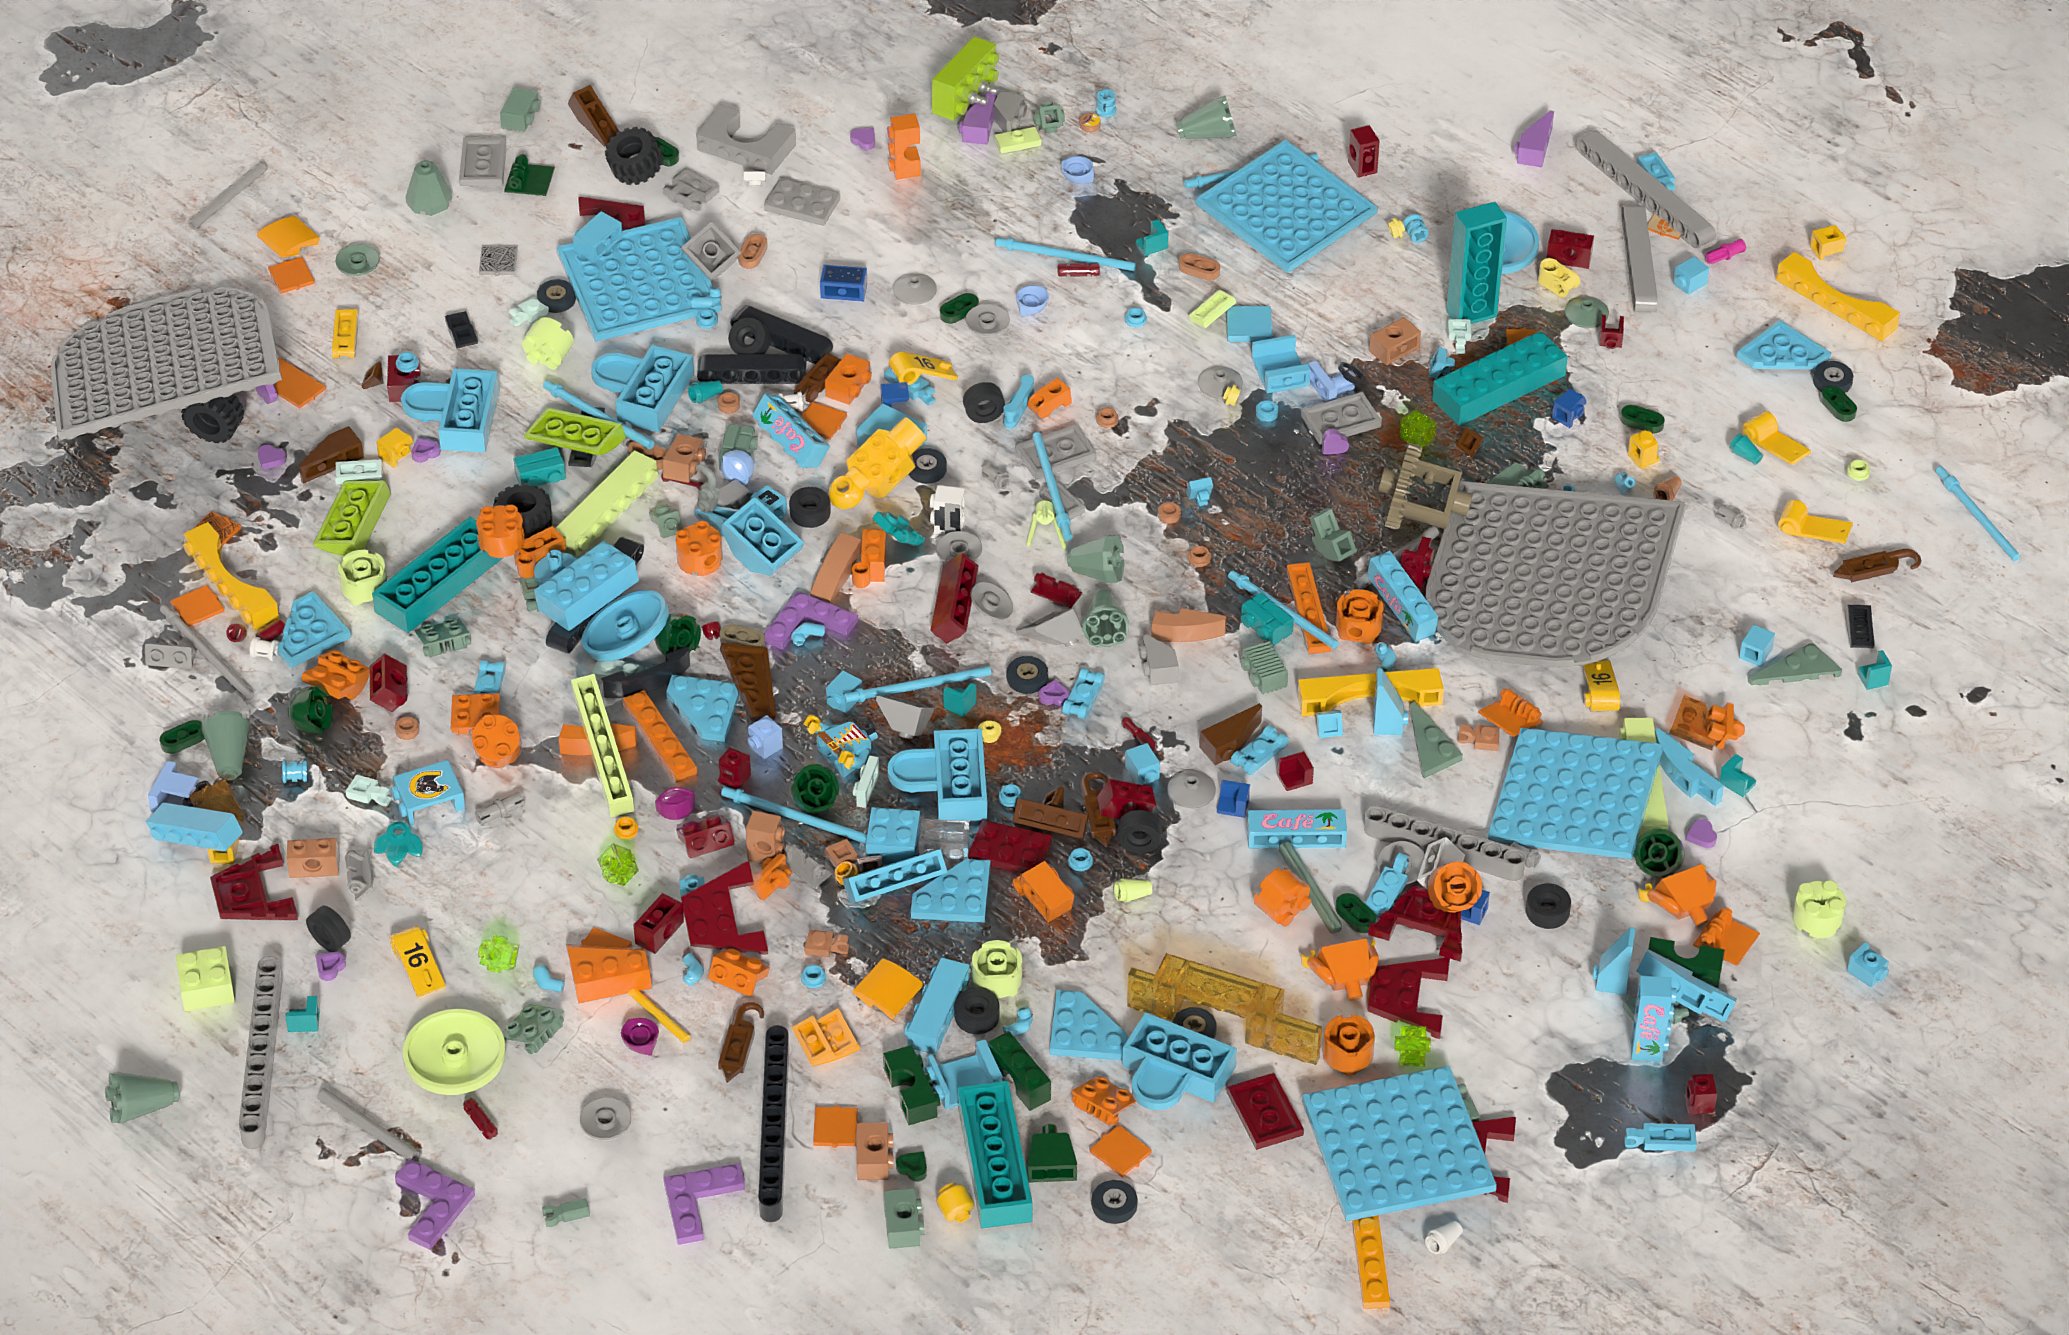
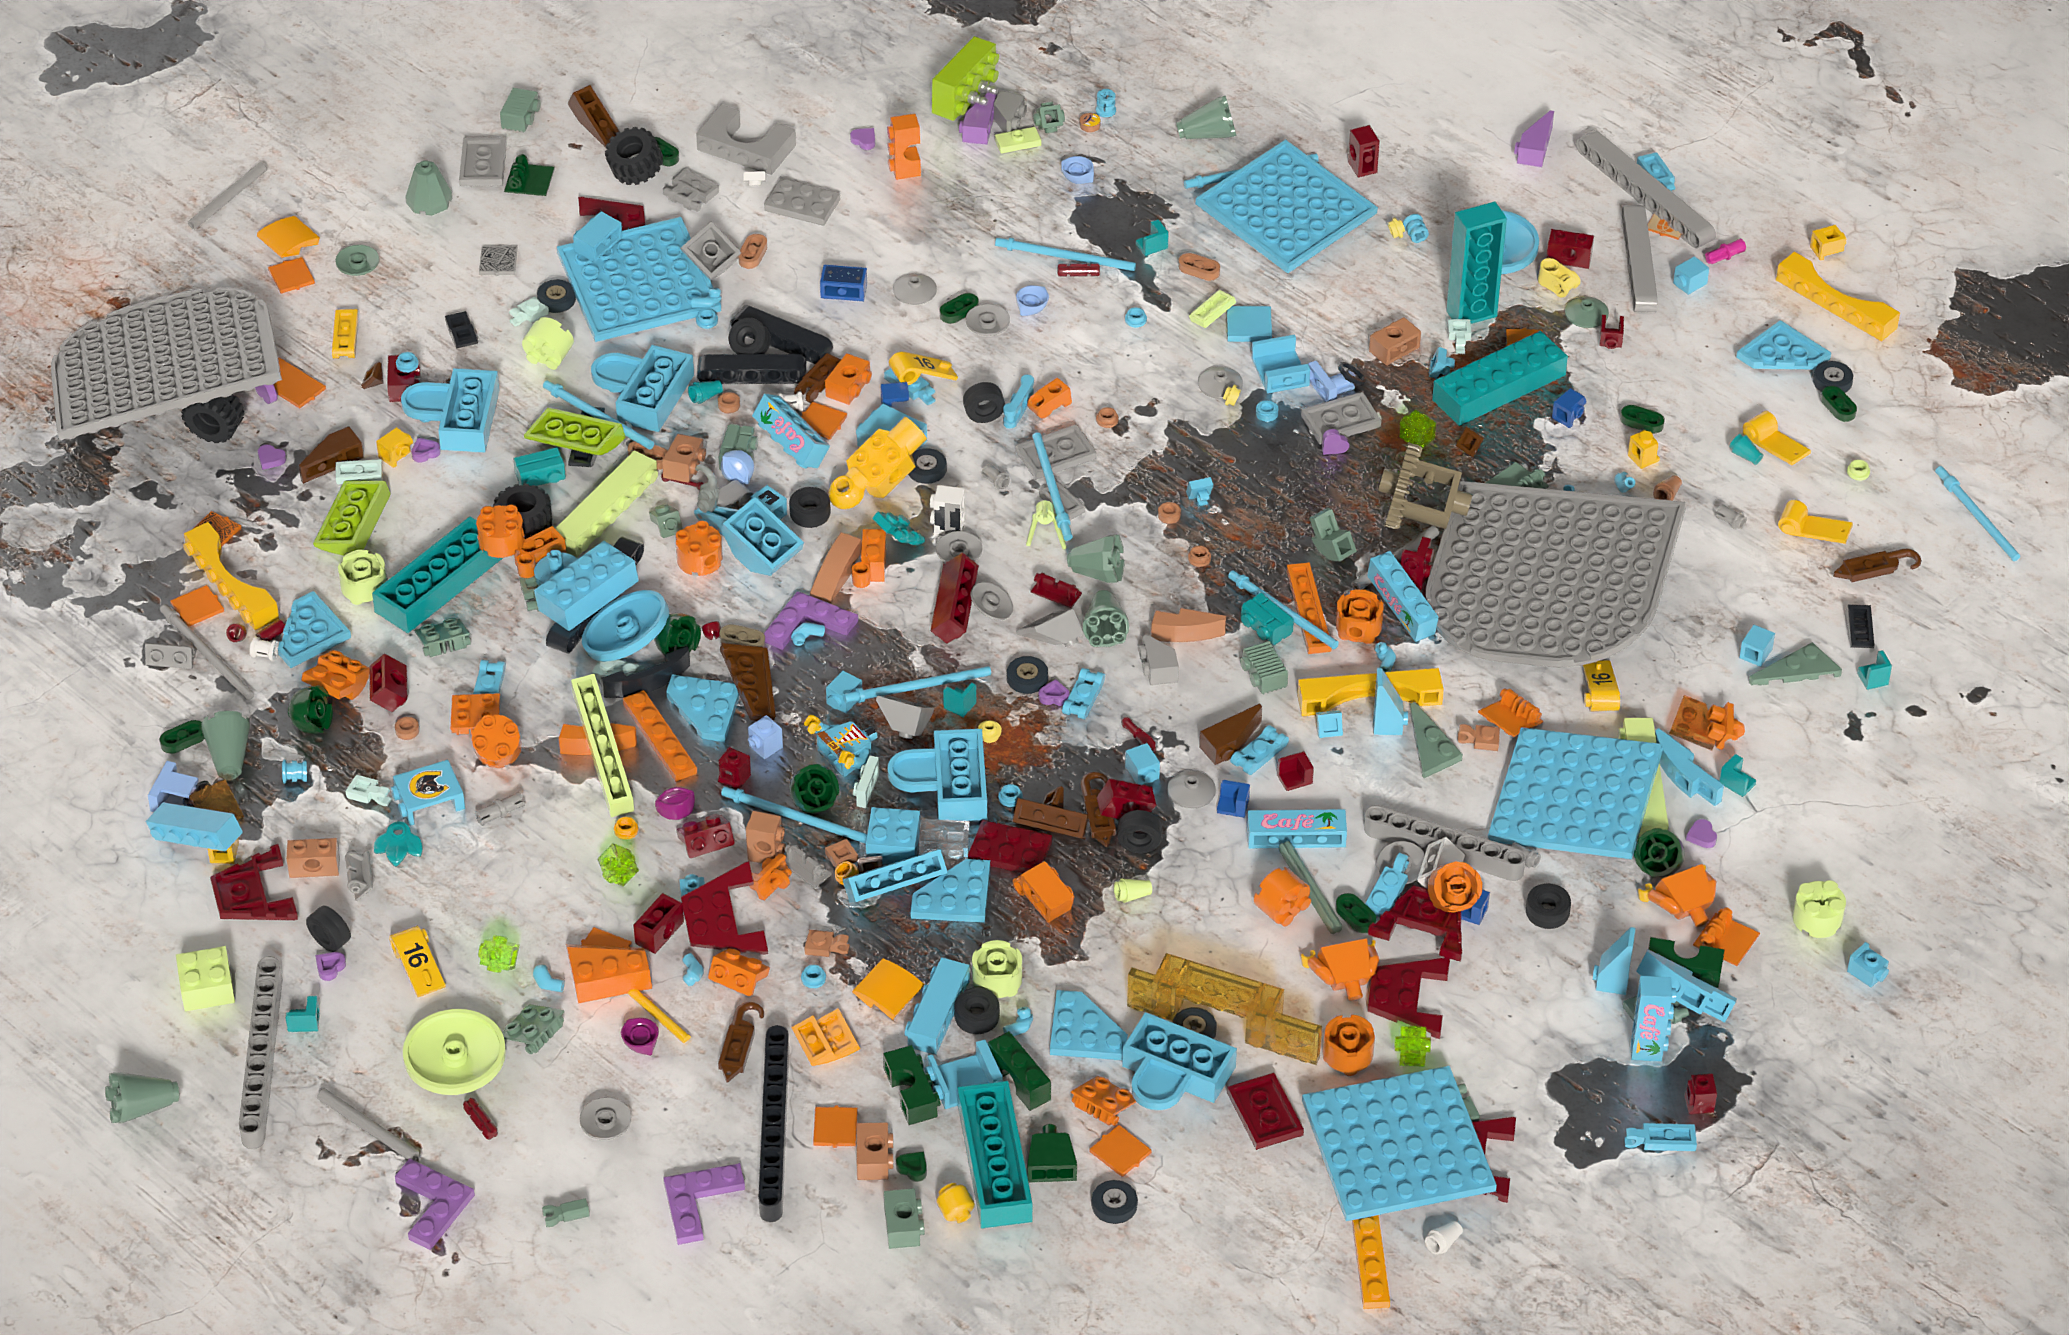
medium azure plate [1068,848,1093,871] -> none

